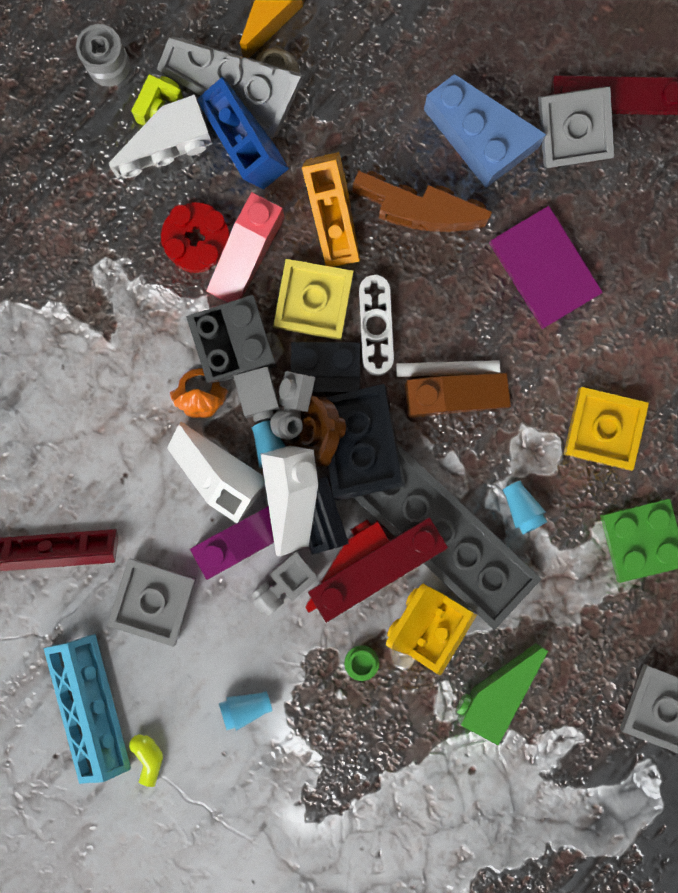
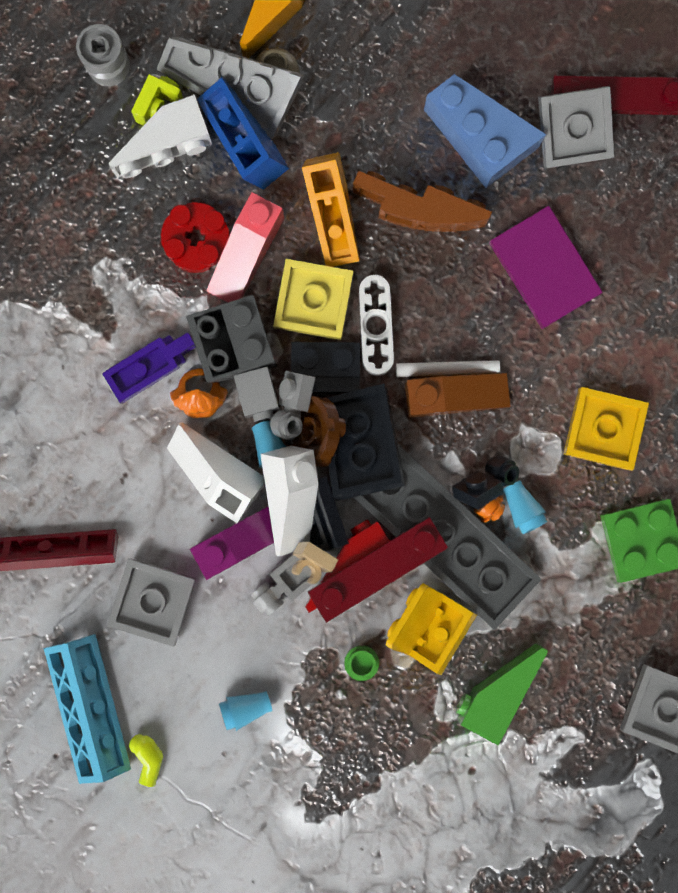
none -> dark purple hinge [102,332,196,404]
none -> tan tile [292,542,338,584]
none -> black plate [452,456,519,510]
none -> orange plate [474,494,505,523]

